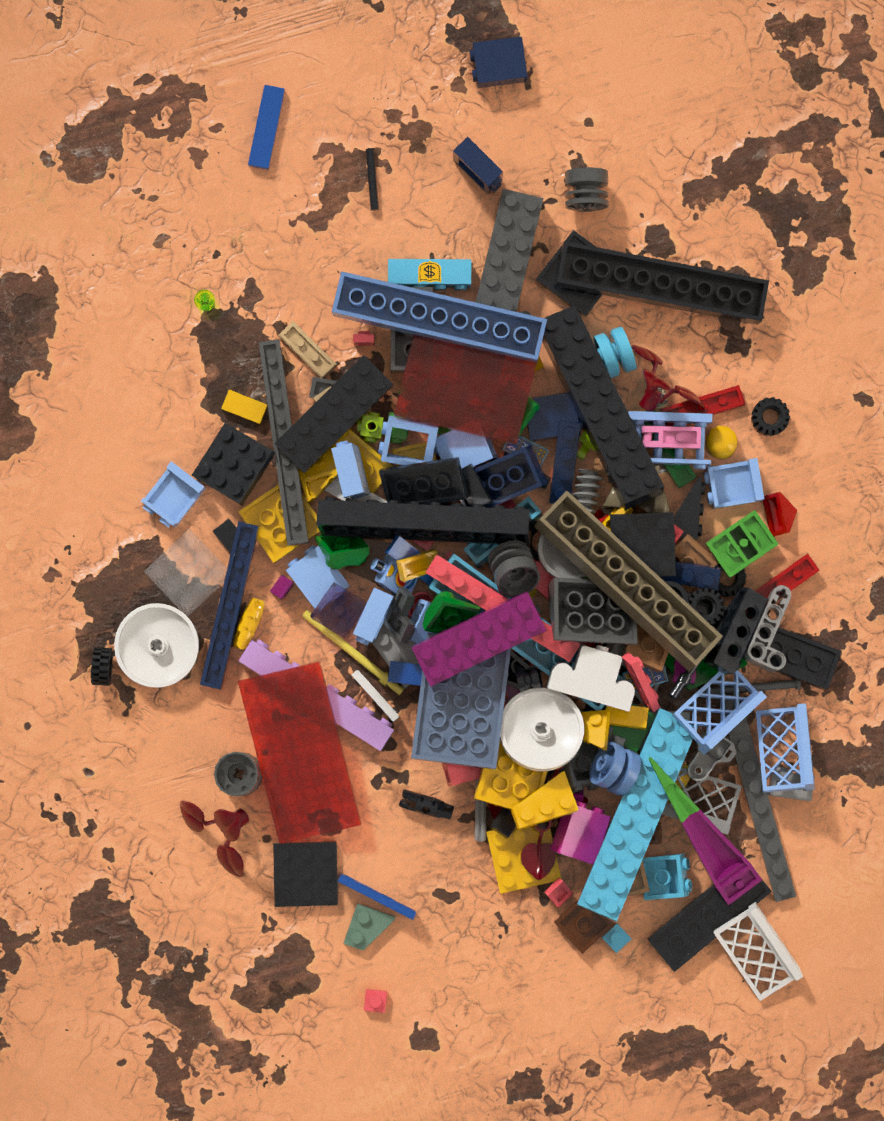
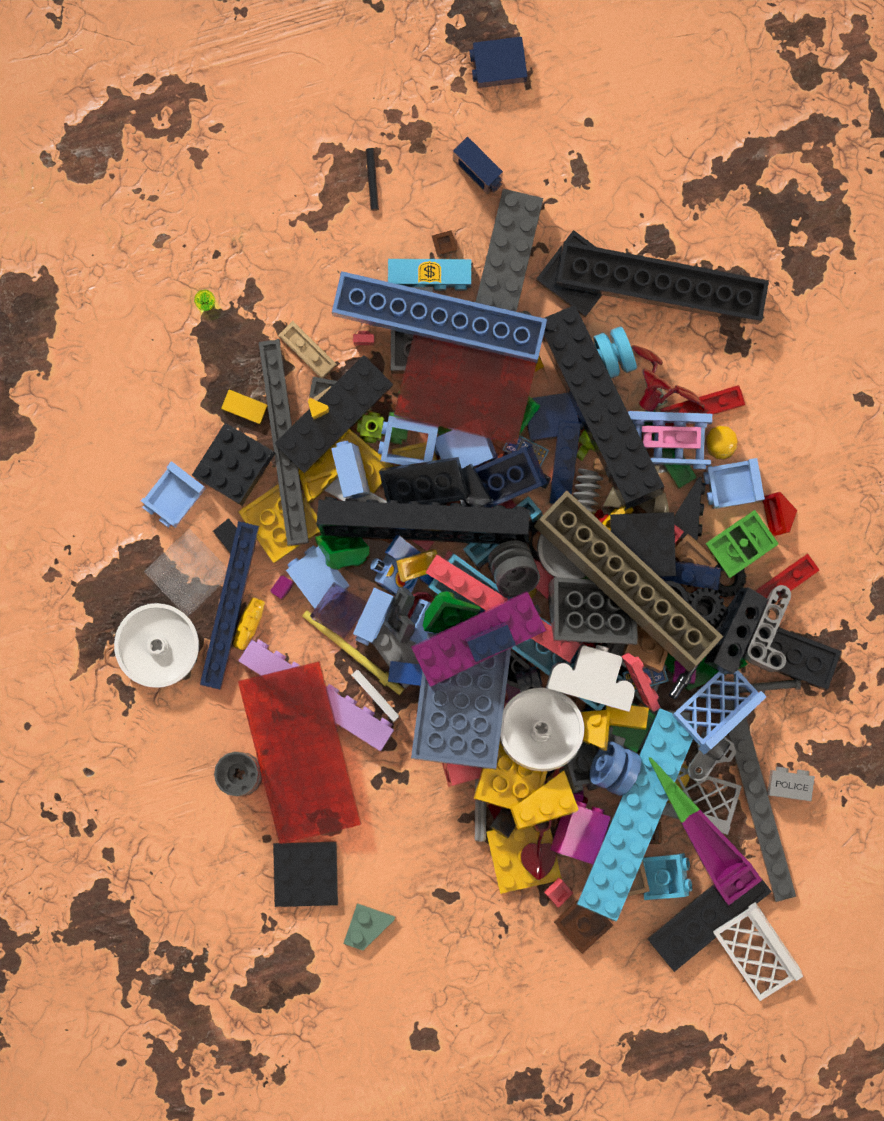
black tyre [91,647,113,686] -> none
dark red plant [180,800,249,877] -> none
blue tile [248,85,285,170] -> none
blue tile [338,874,416,920] -> none
coral plate [364,989,387,1013] -> none
black hinge [399,789,454,819] -> none
dark grey wheel [565,167,609,212] -> none
medium azure plate [602,923,631,953] -> none
black tyre [751,397,790,436] -> none
light blue fence [756,703,815,793] -> none
none -> yellow slope [308,398,329,420]
none -> reddish brown plate [432,230,457,257]
none -> dark blue brick [465,622,516,662]

